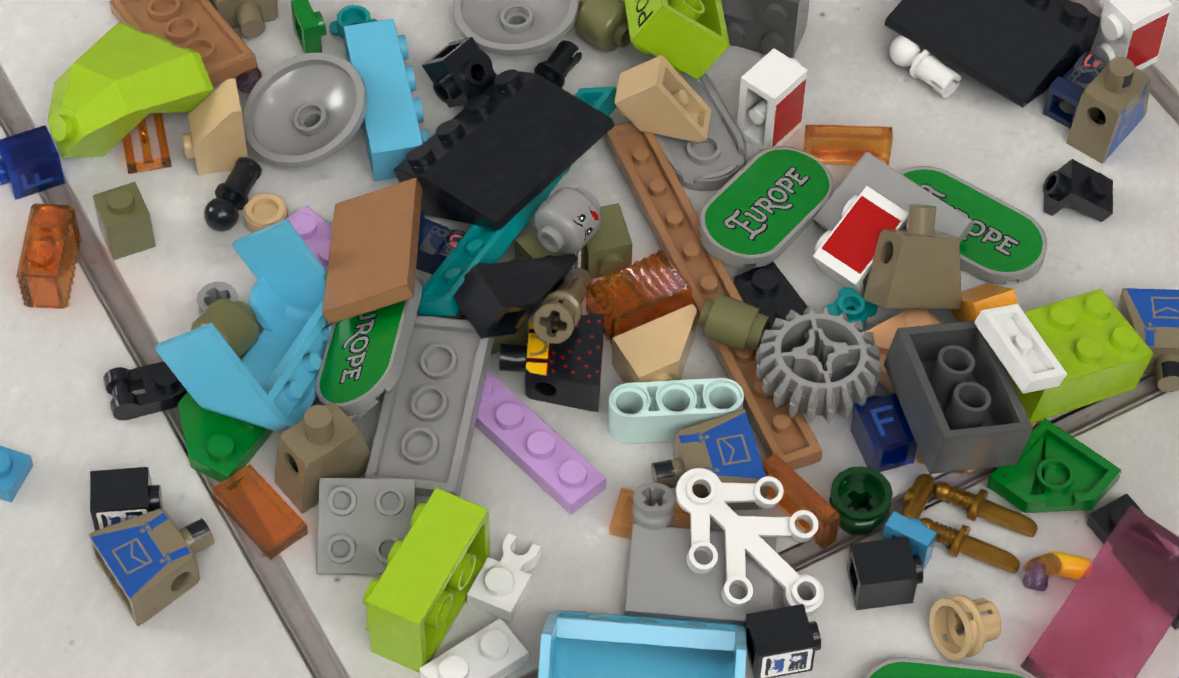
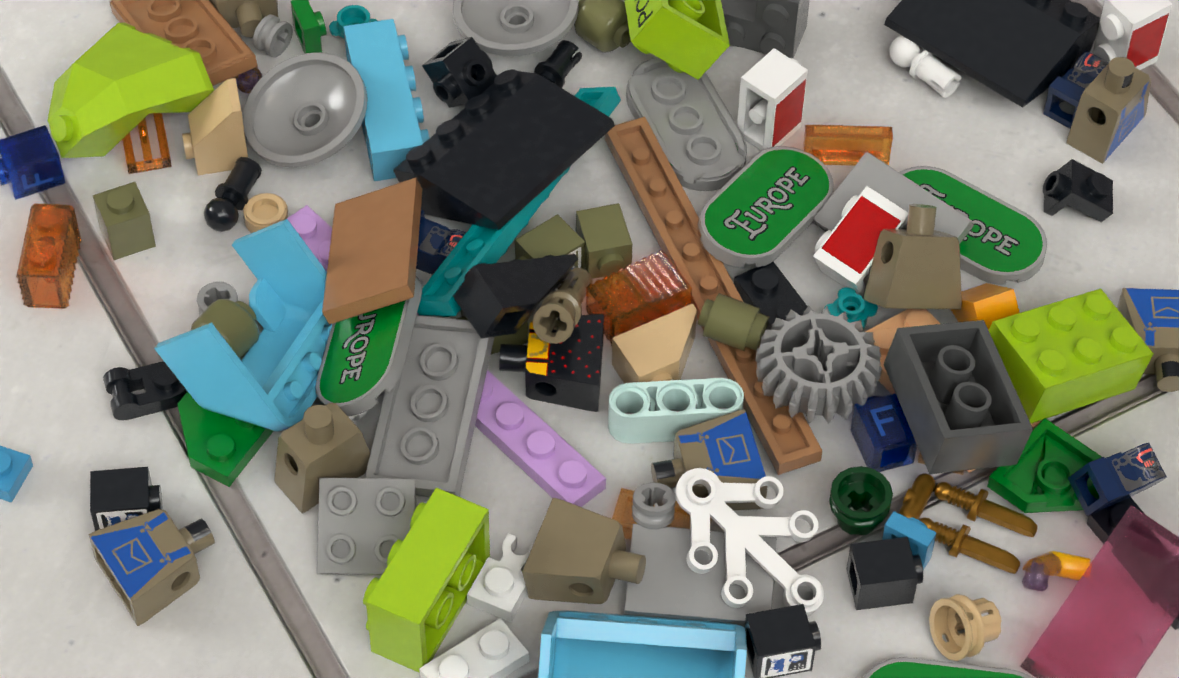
clear orange tile [212,464,308,560] -> none
light grey head [535,187,602,254] -> none
tan slope [614,55,711,143] -> none
clear orange tile [763,453,840,549] -> none
white plate [974,304,1067,394] -> none
none -> light grey bush [253,14,293,57]
none -> dark tan torso [522,498,646,604]
none -> dark blue leg [1068,443,1167,516]

